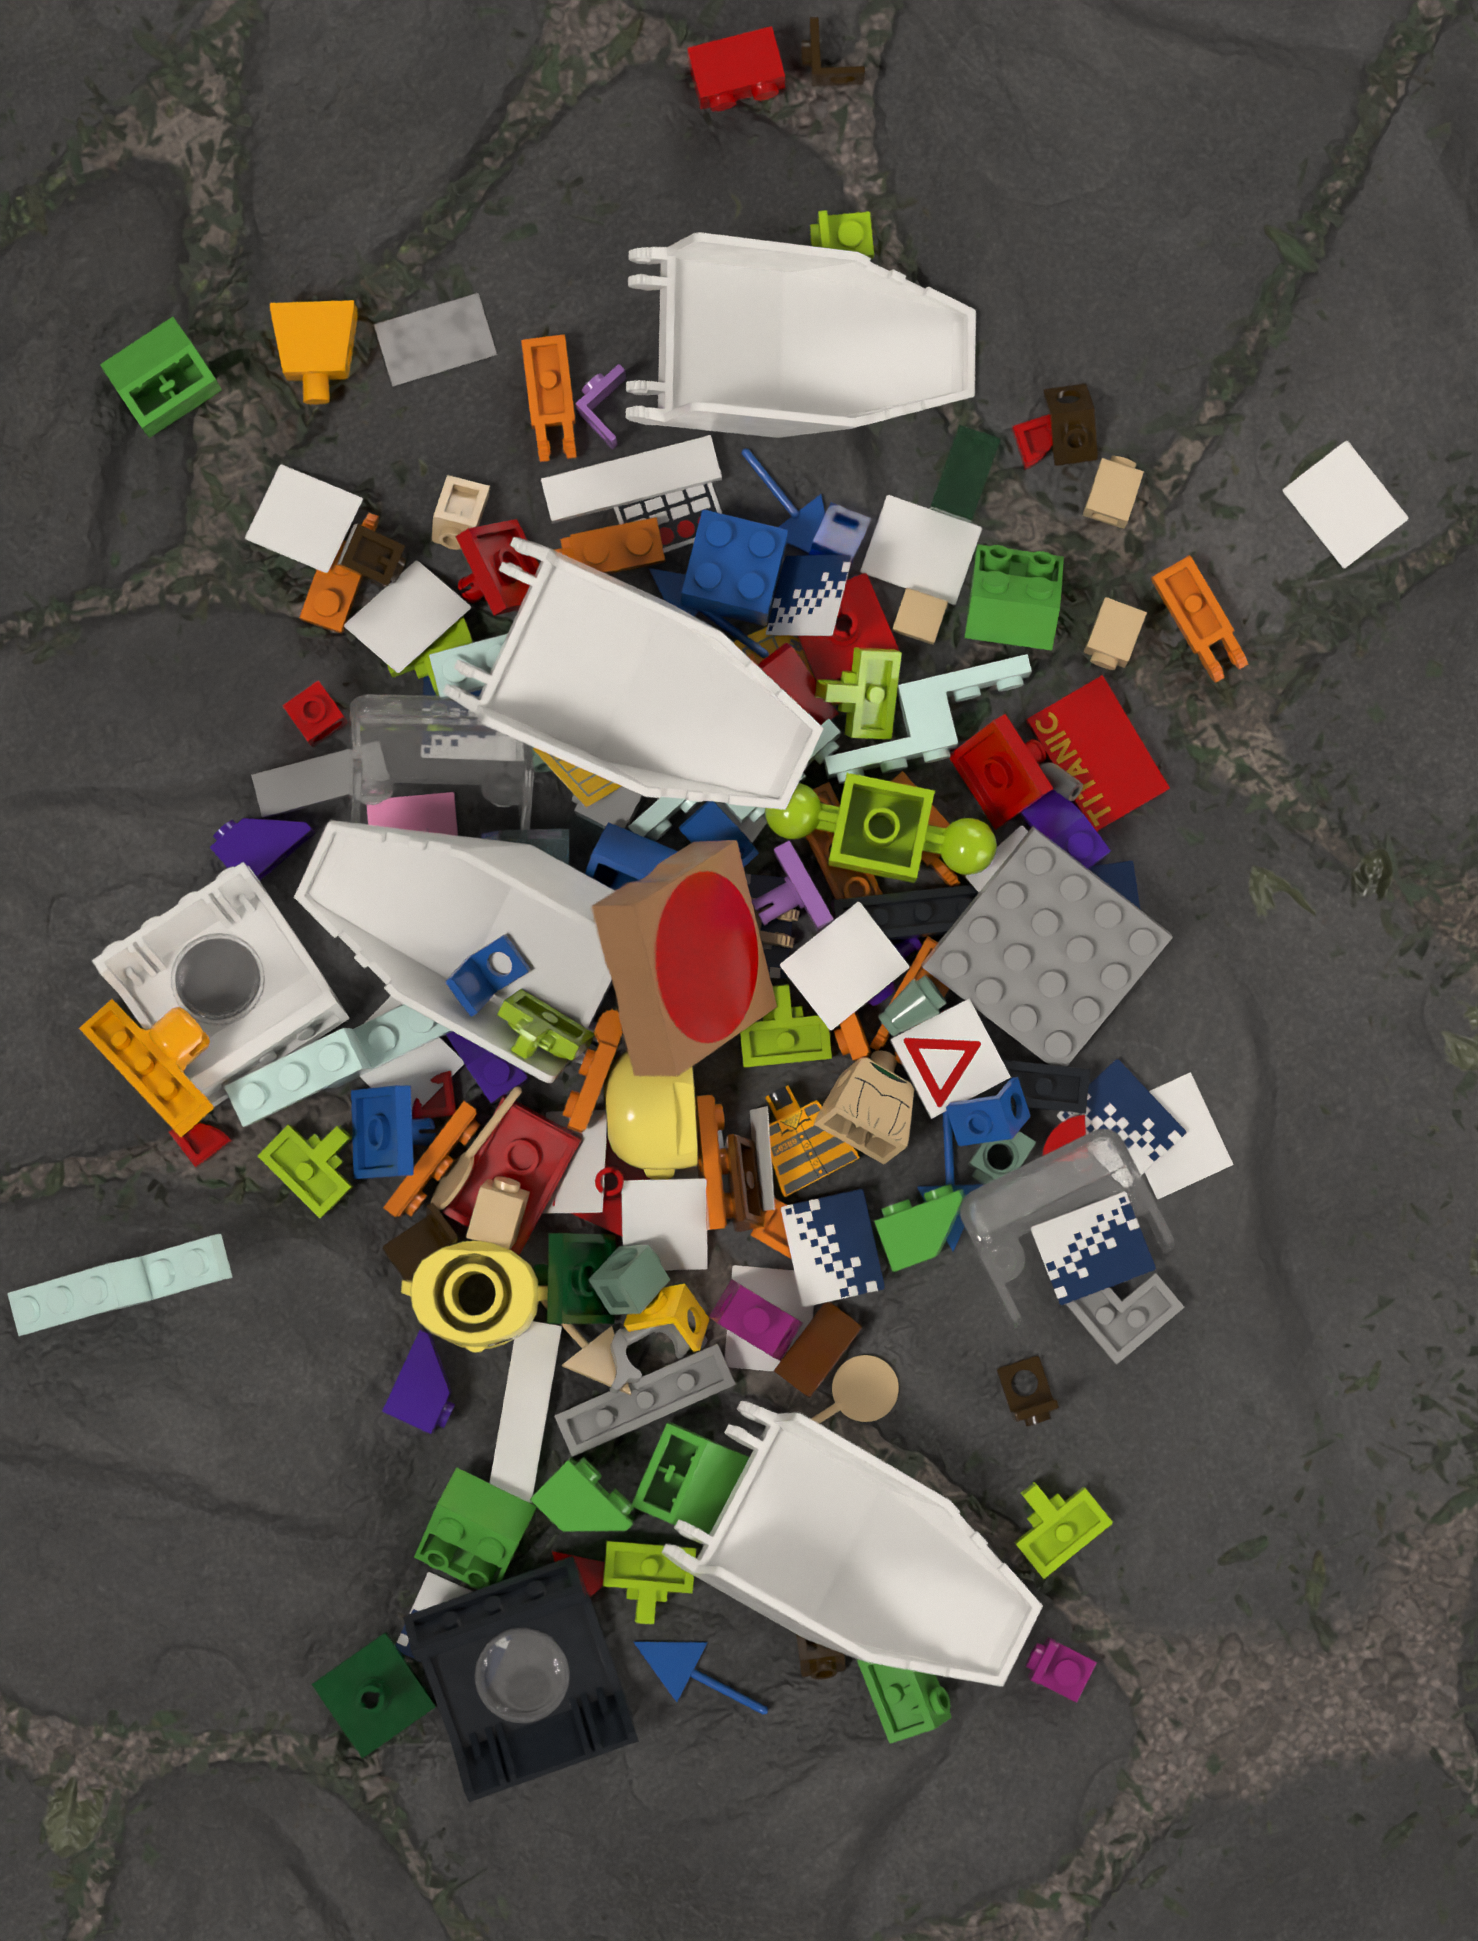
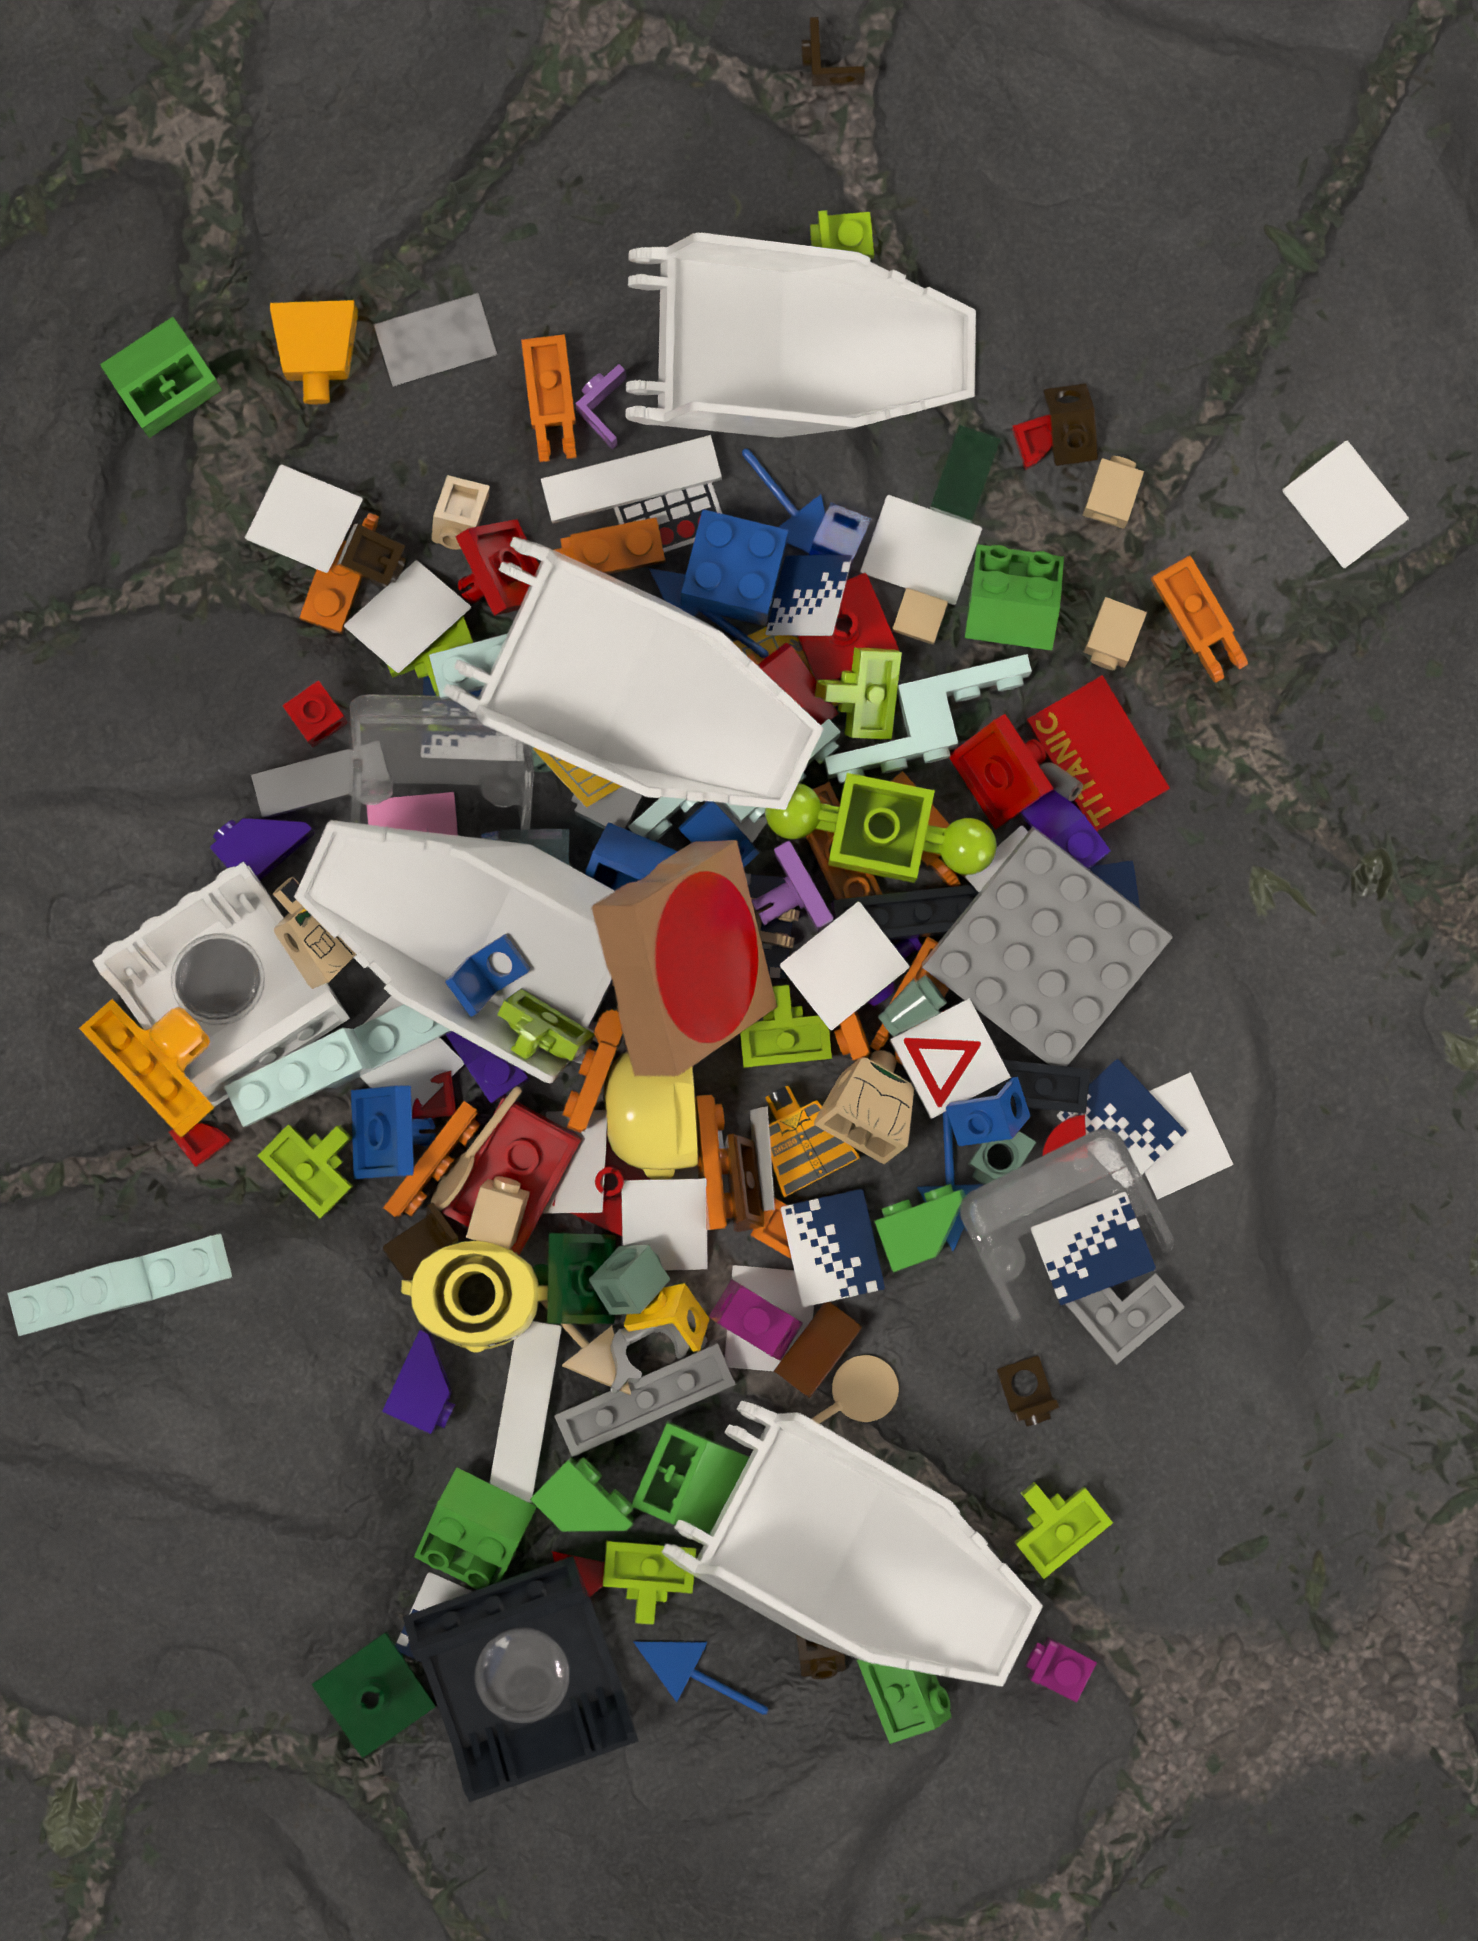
red brick [687,26,785,112] -> none
none -> tan torso [273,877,356,989]

